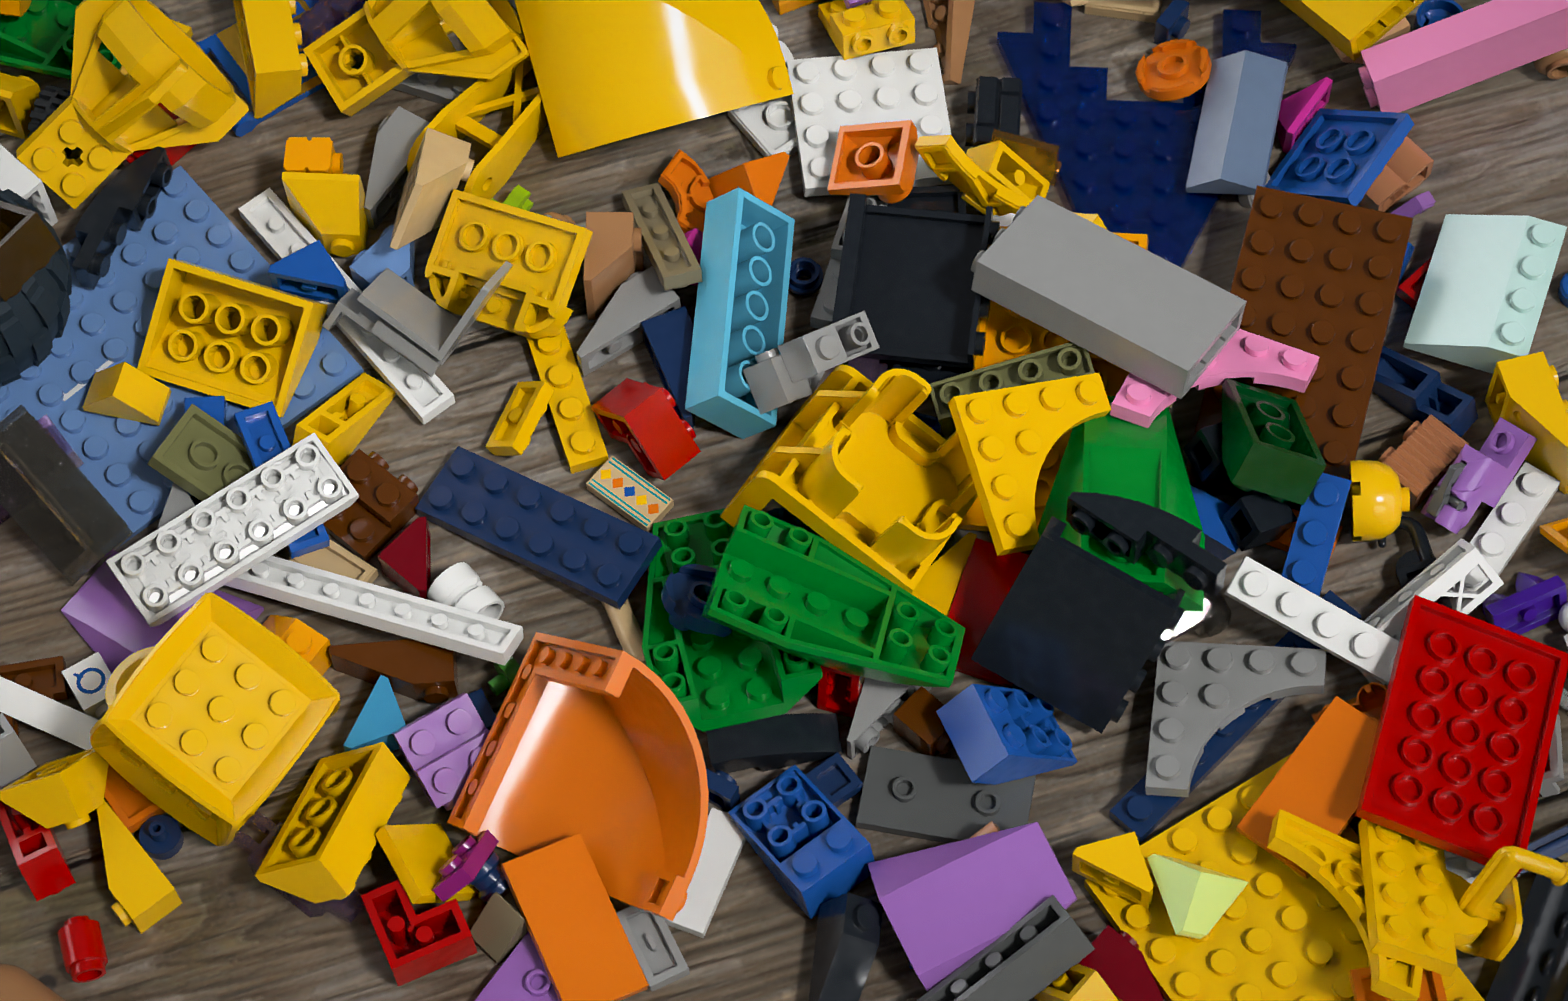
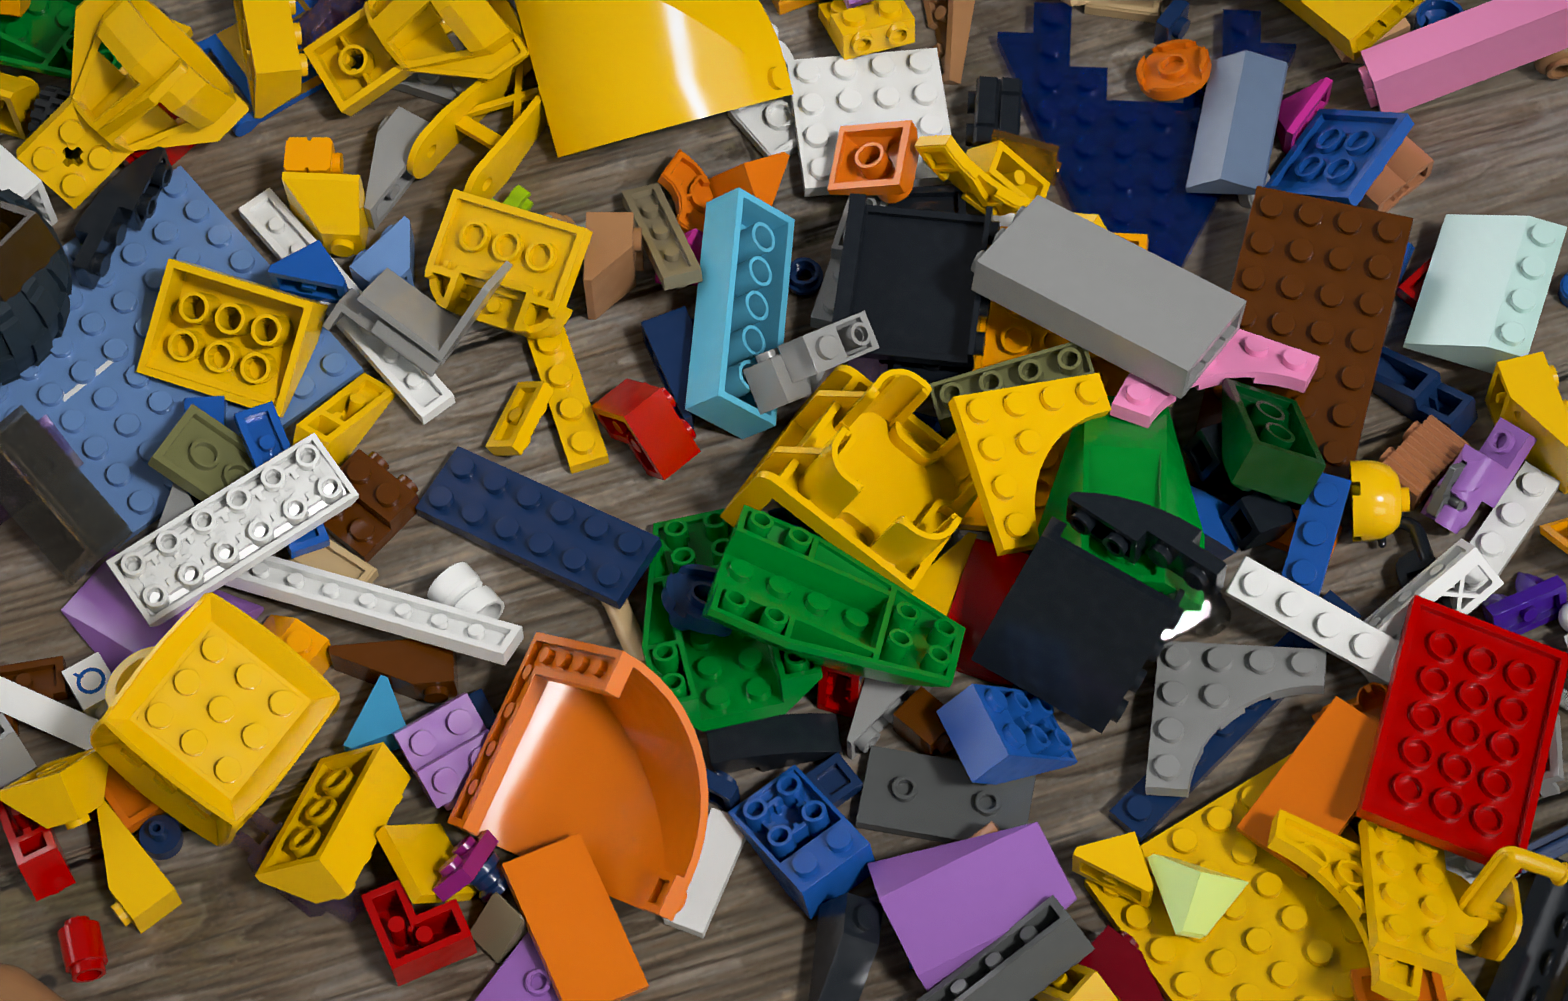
yellow slope [83,362,171,426] -> none
dark red slope [378,517,431,600] -> none
tan slope [390,127,474,250] -> none
bright green tile [487,656,520,696] -> none
light grey slope [576,266,681,377] -> none
tan tile [586,456,674,533] -> none
light grey plate [617,906,690,992] -> none
medium lavender tile [1391,191,1436,218] -> none

